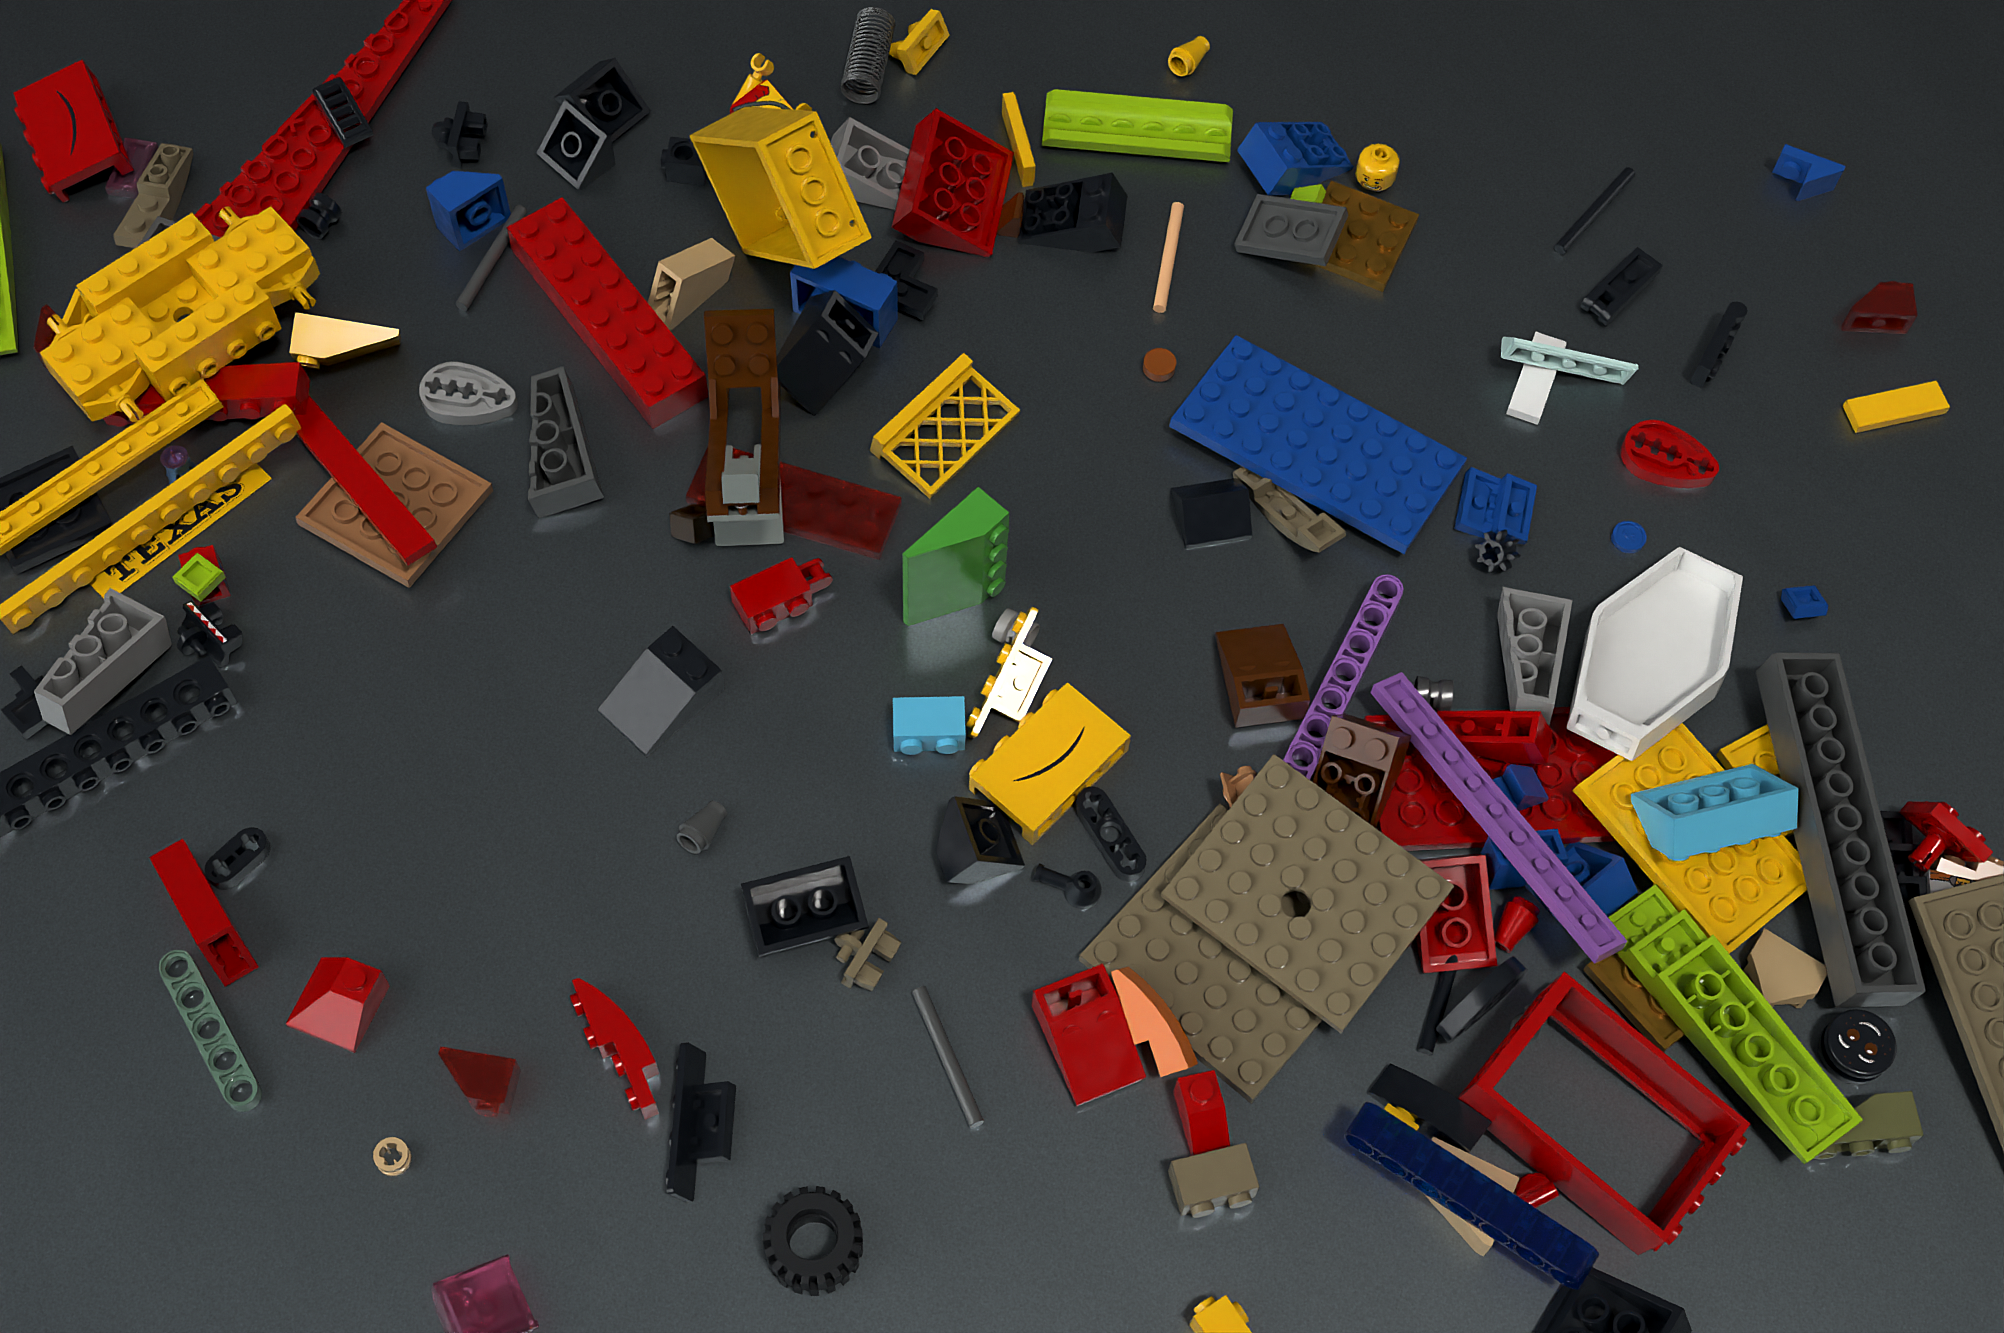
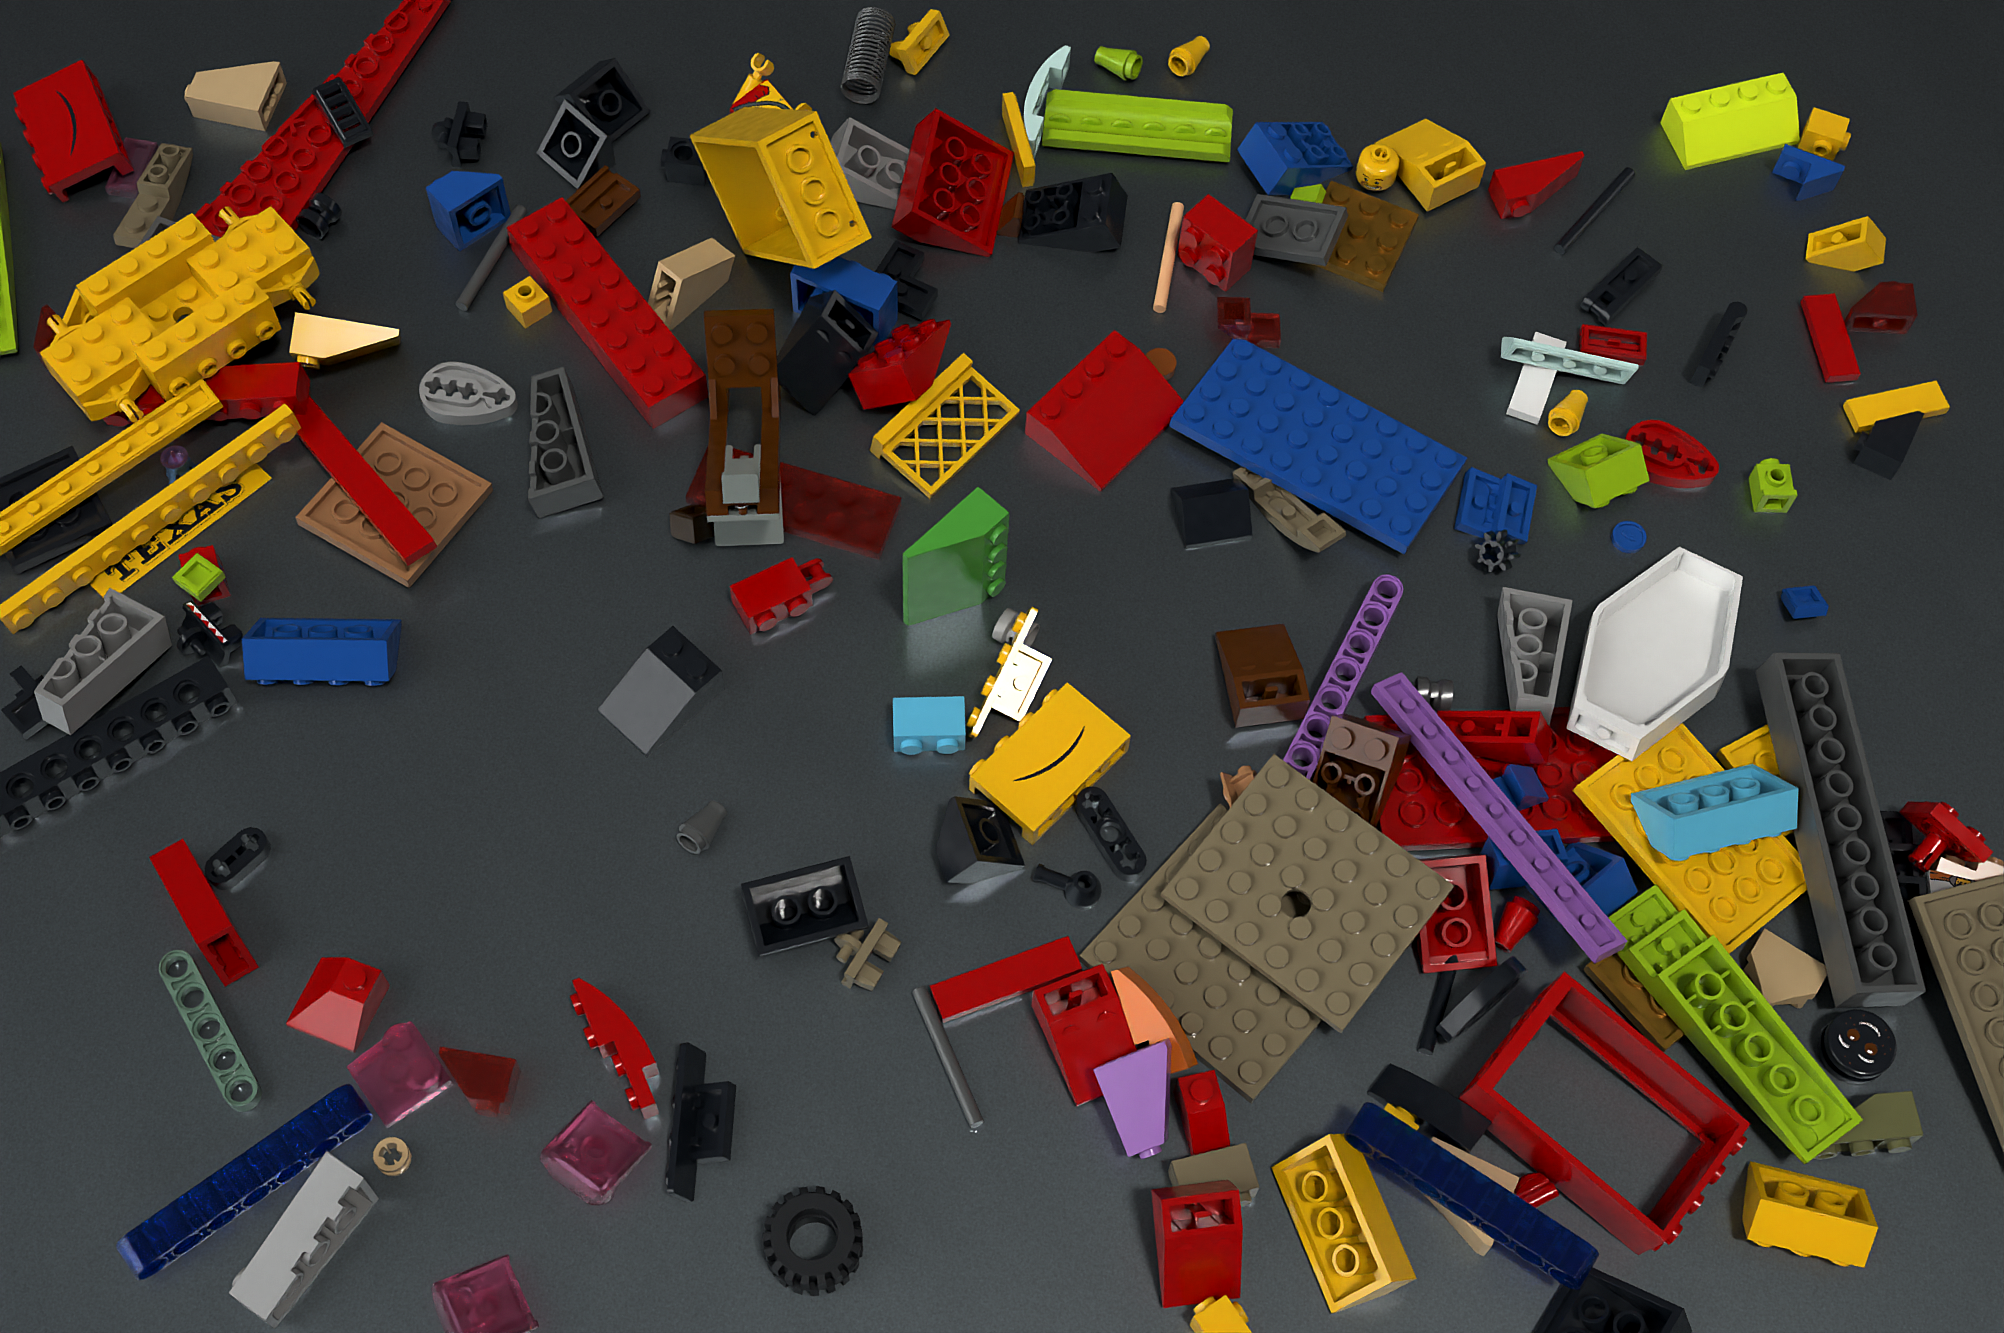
none -> clear blue beam [116,1084,373,1281]
none -> tan slope [185,61,287,131]
none -> light grey wedge [229,1151,379,1329]
none -> blue slope [242,618,402,686]
none -> clear pink slope [346,1021,453,1128]
none -> yellow plate [503,276,552,329]
none -> clear pink slope [540,1100,652,1205]
none -> reddish brown plate [566,165,641,237]
none -> red slope [848,319,951,410]
none -> red tile [930,936,1082,1023]
none -> light aqua slope [1023,45,1071,158]
none -> red slope [1025,330,1184,492]
none -> medium lavender slope [1093,1038,1172,1159]
none -> lime cone [1094,46,1143,81]
none -> red slope [1151,1180,1243,1308]
none -> red brick [1177,194,1258,292]
none -> clear red slope [1217,297,1281,348]
none -> yellow slope [1271,1133,1417,1314]
none -> yellow slope [1374,119,1486,212]
none -> red slope [1488,151,1585,219]
none -> lime slope [1547,433,1650,508]
none -> yellow cone [1548,390,1588,436]
none -> red tile [1579,324,1647,366]
none -> neon yellow slope [1660,72,1800,170]
none -> yellow slope [1742,1161,1878,1268]
none -> lime brick [1749,458,1798,513]
none -> yellow brick [1797,107,1851,161]
none -> red tile [1800,293,1861,383]
none -> yellow slope [1806,216,1886,272]
none -> black slope [1853,411,1924,480]

